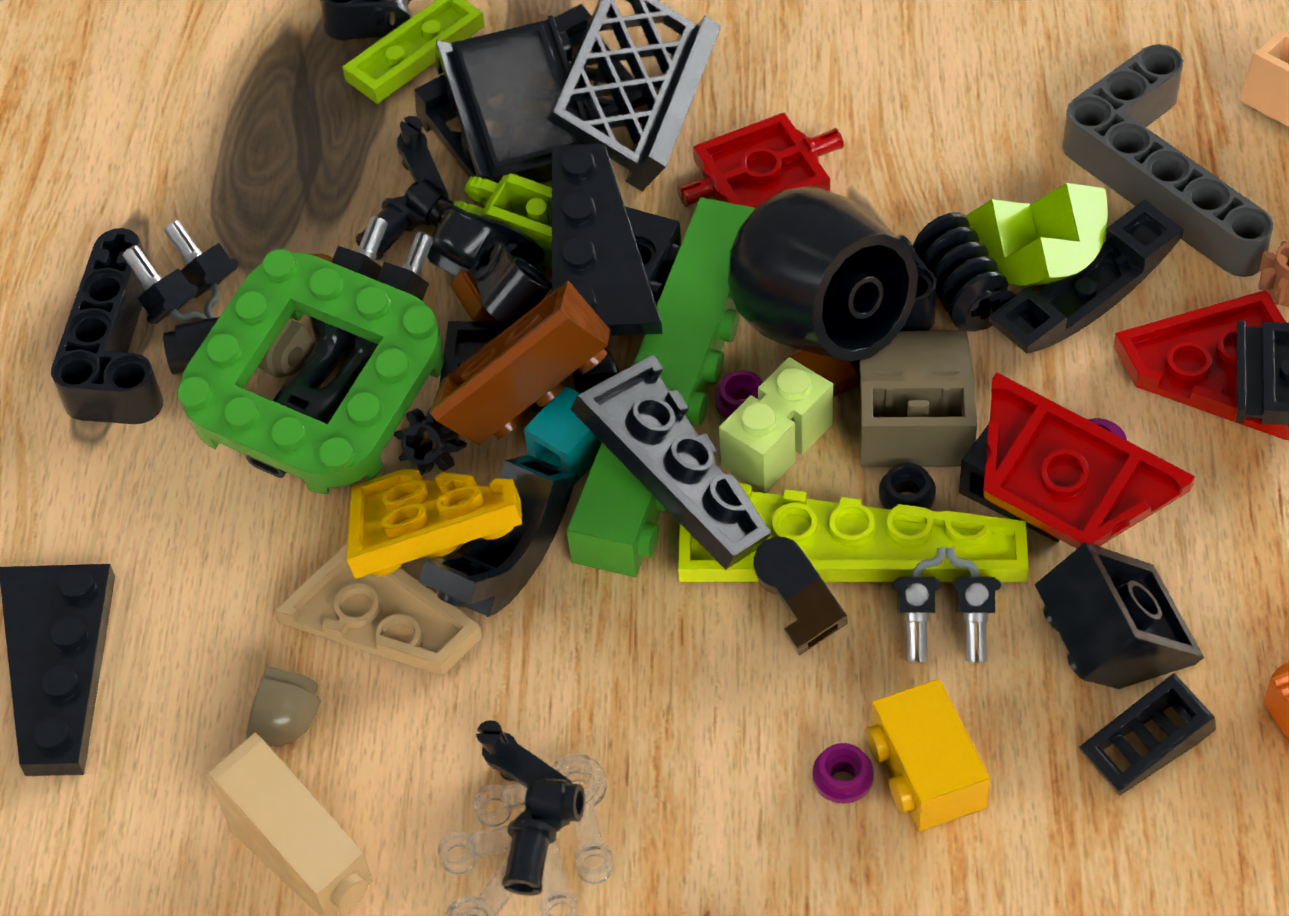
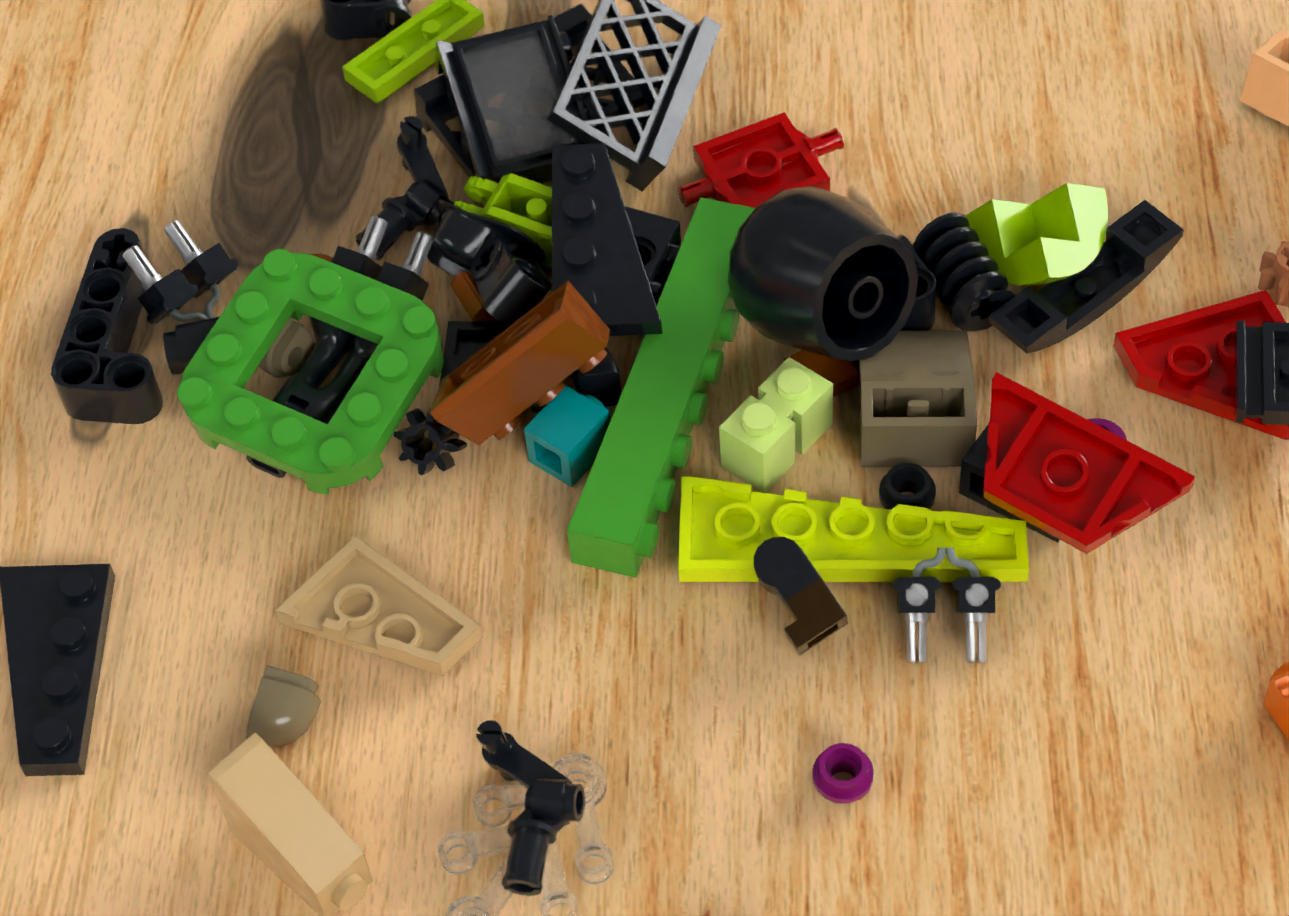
yellow plate [346,469,522,579] -> none
black arch [419,455,577,617] -> none
wing [571,354,771,570] -> none
magenta plate [715,370,763,419] -> none
yellow brick [865,678,991,832] -> none
black slope [1034,542,1204,689] -> none
dark grey beam [1063,44,1274,277] -> none
black slope [1079,673,1216,796] -> none

